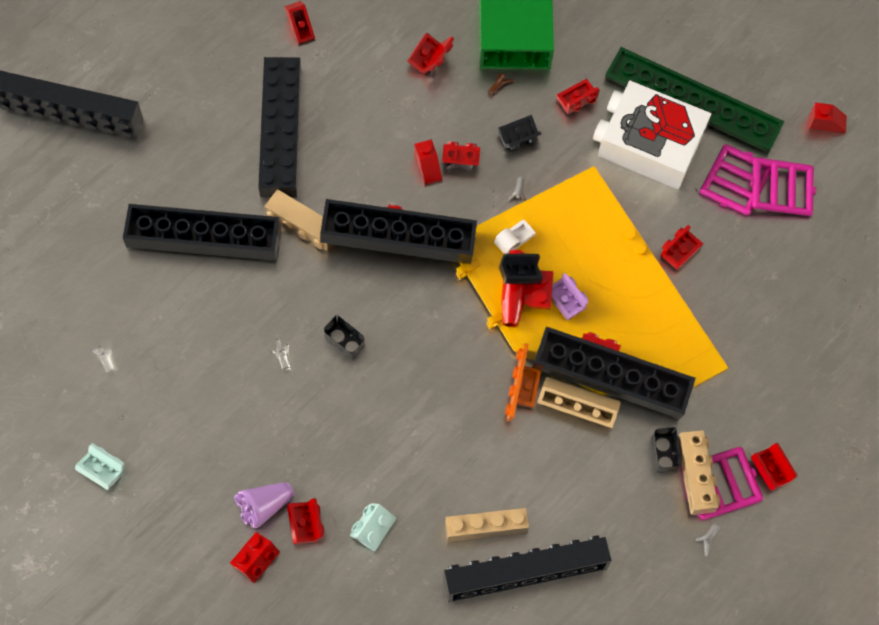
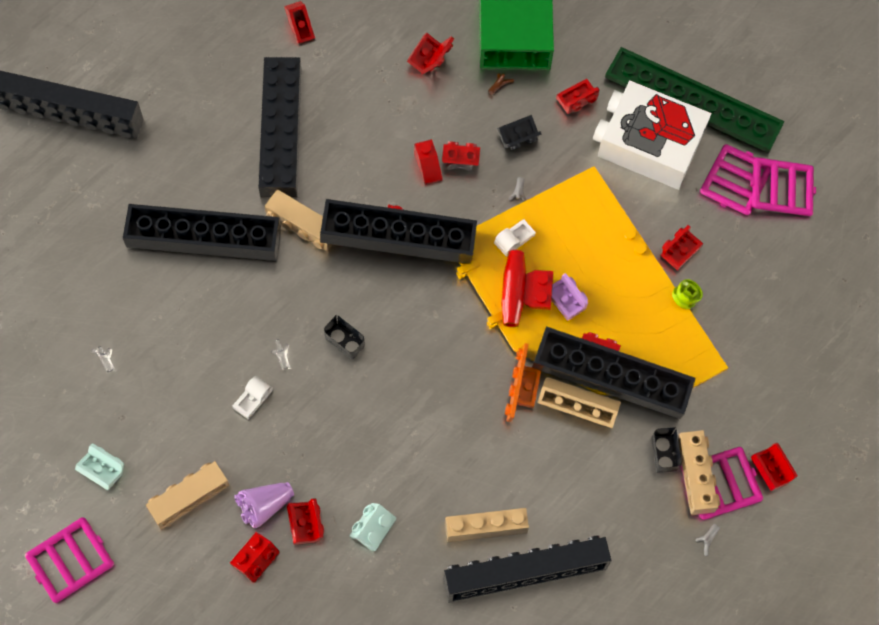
black bracket [499,254,543,284] -> none
red slope [809,102,847,133] -> none
none -> dark pink bar [25,517,114,603]
none -> tan brick [146,461,230,529]
none -> white plate [233,376,273,420]
none -> lime wheel [672,279,703,309]

